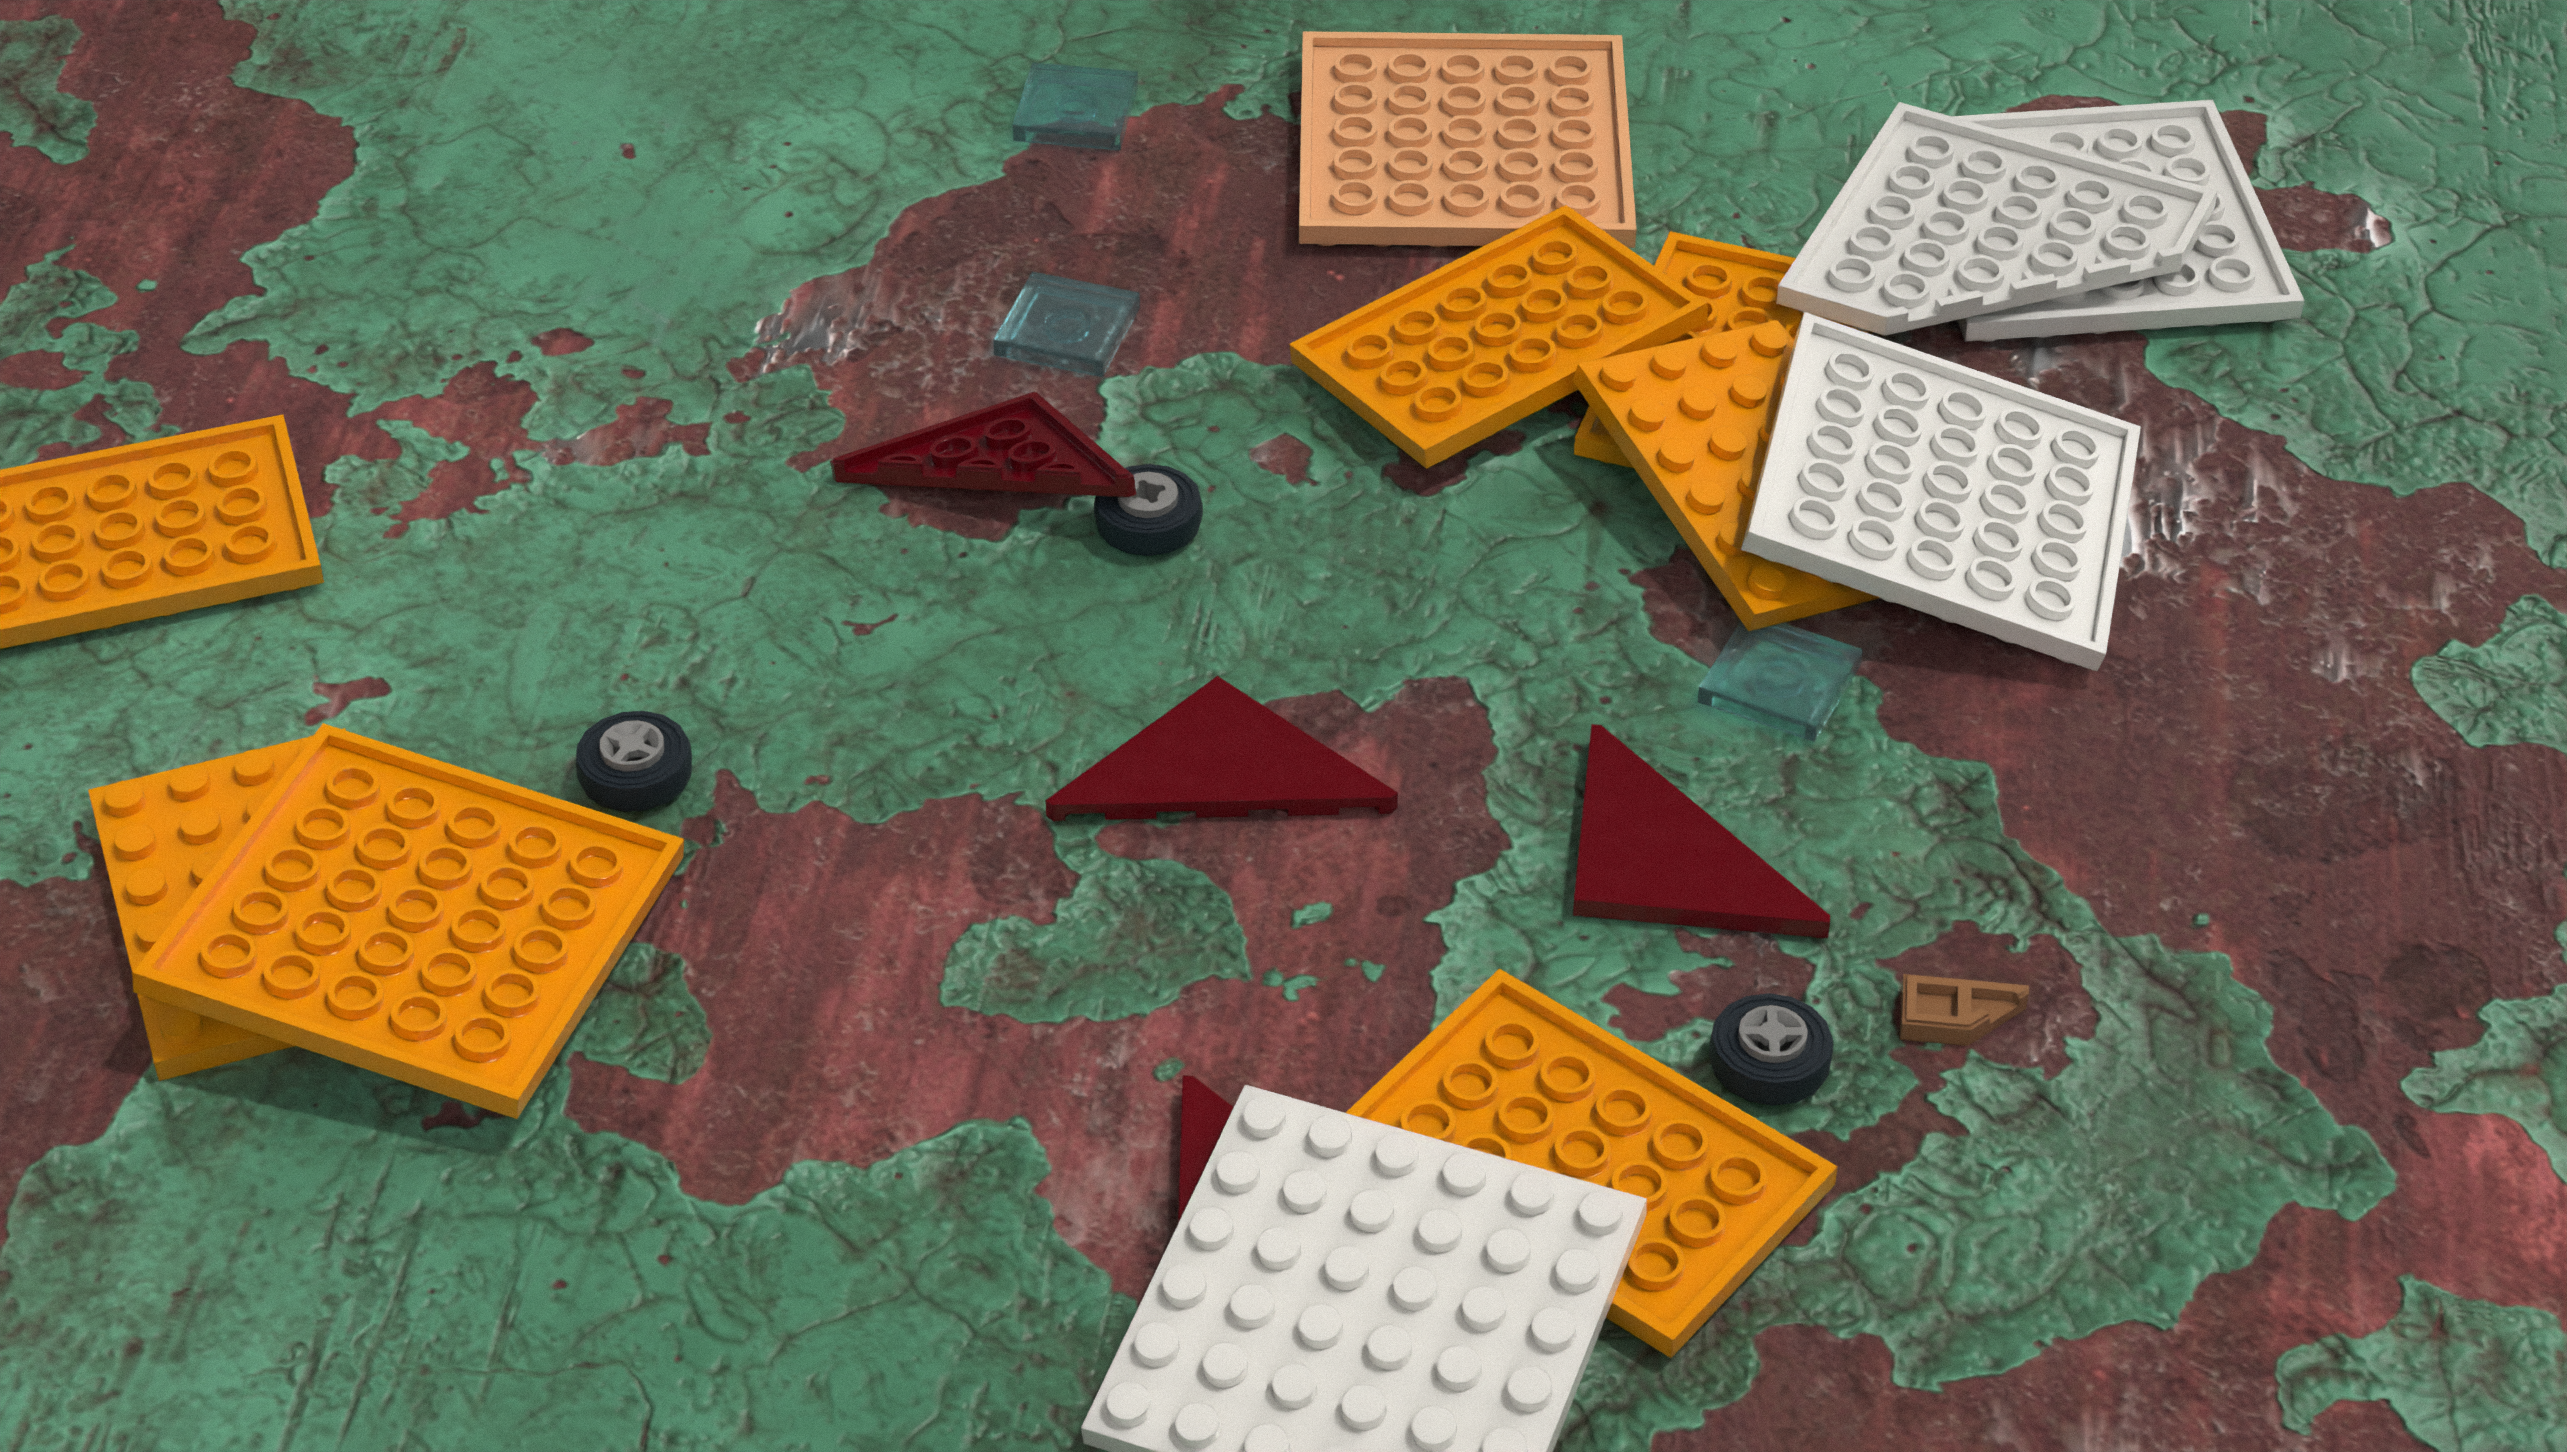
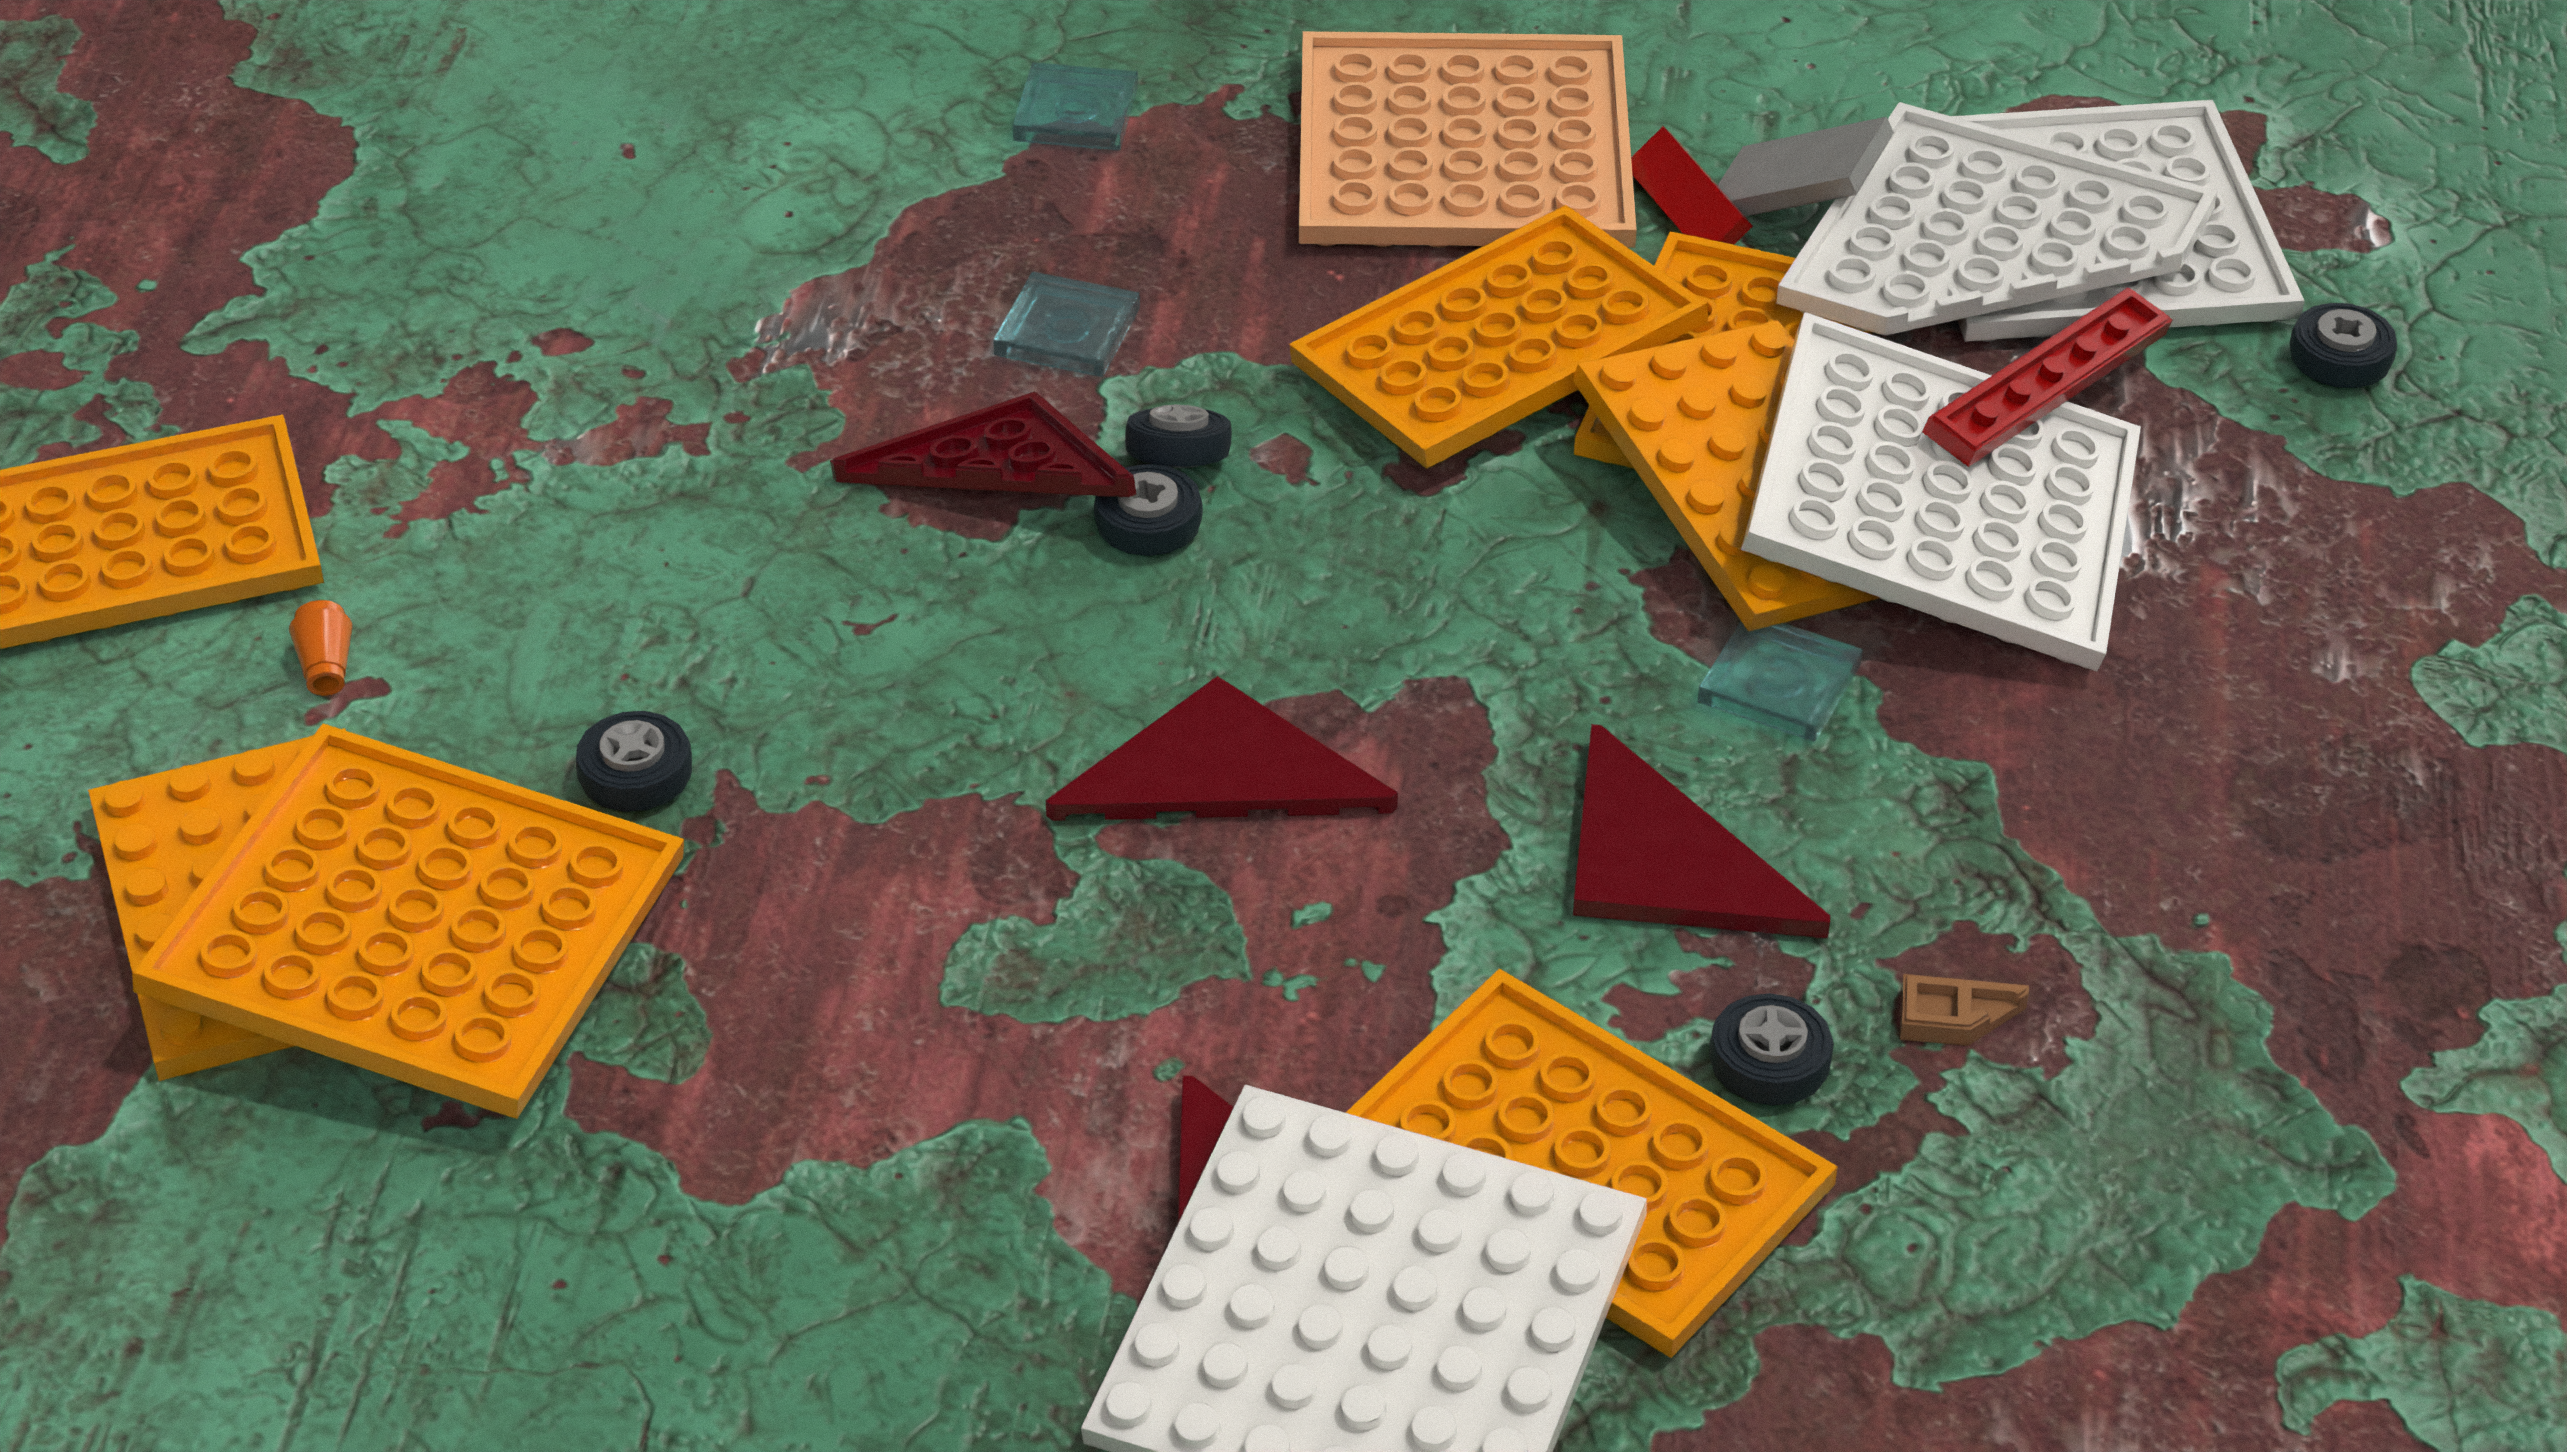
none -> orange cone [289,600,353,696]
none -> black wheel [1125,404,1232,468]
none -> red tile [1631,126,1753,245]
none -> light grey tile [1718,116,1894,217]
none -> red tile [1922,287,2173,467]
none -> black wheel [2290,303,2397,388]

